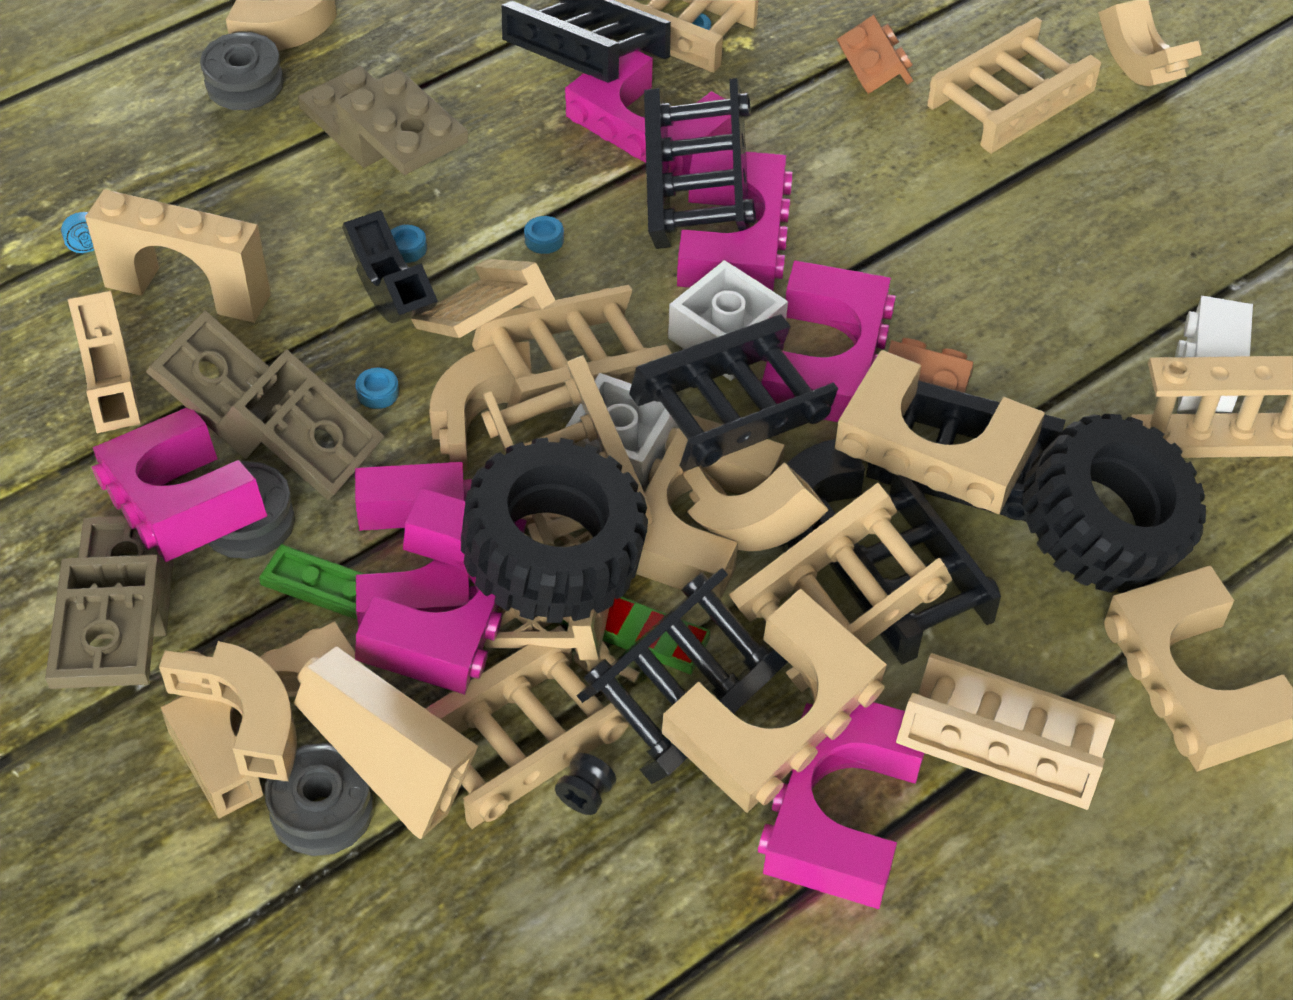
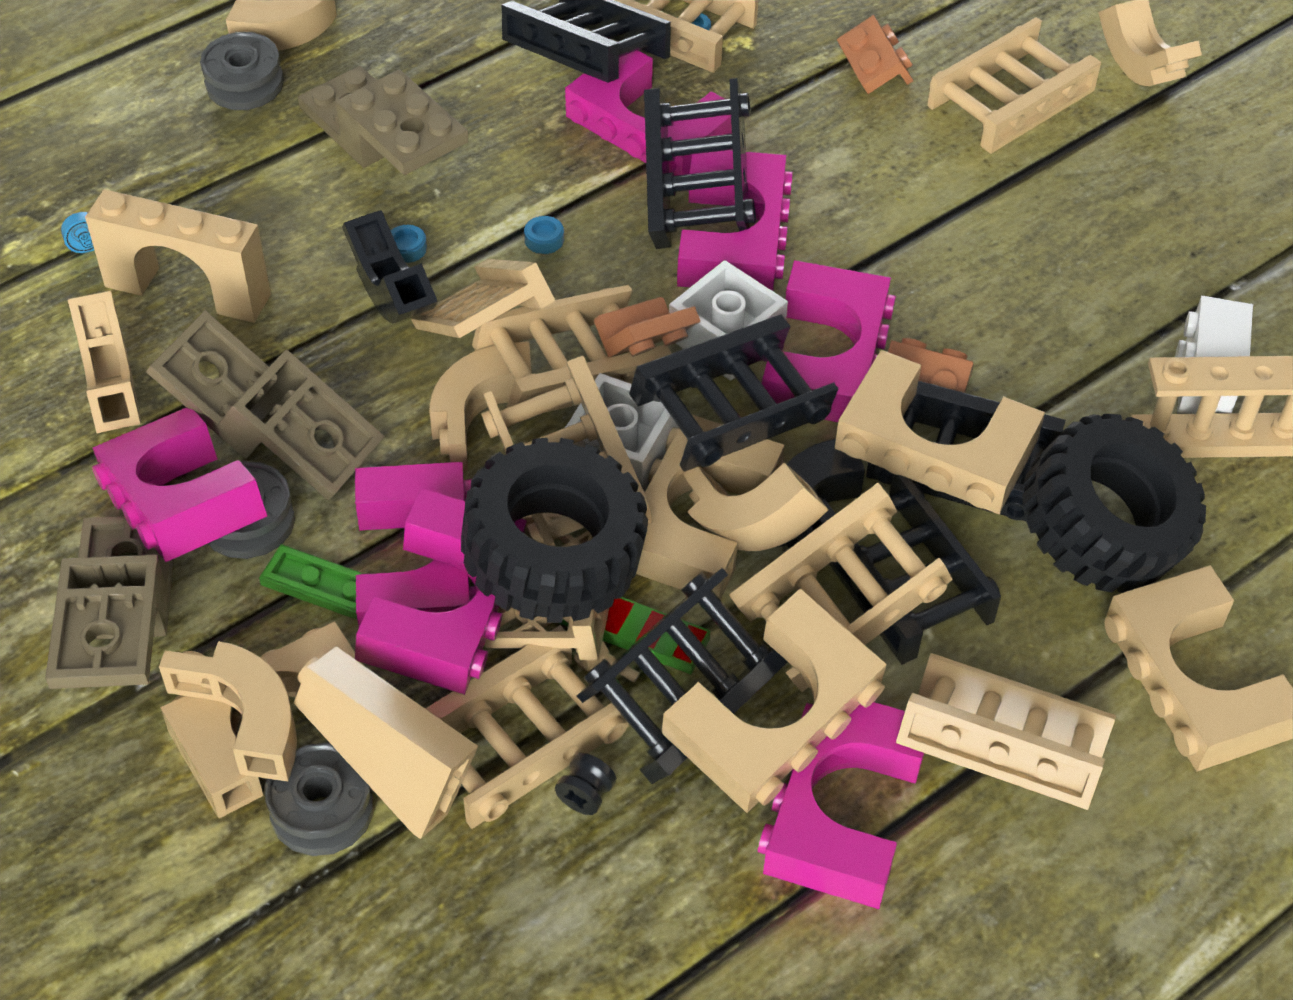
dark azure tile [355,367,399,409] -> none
none -> nougat bracket [594,297,701,357]

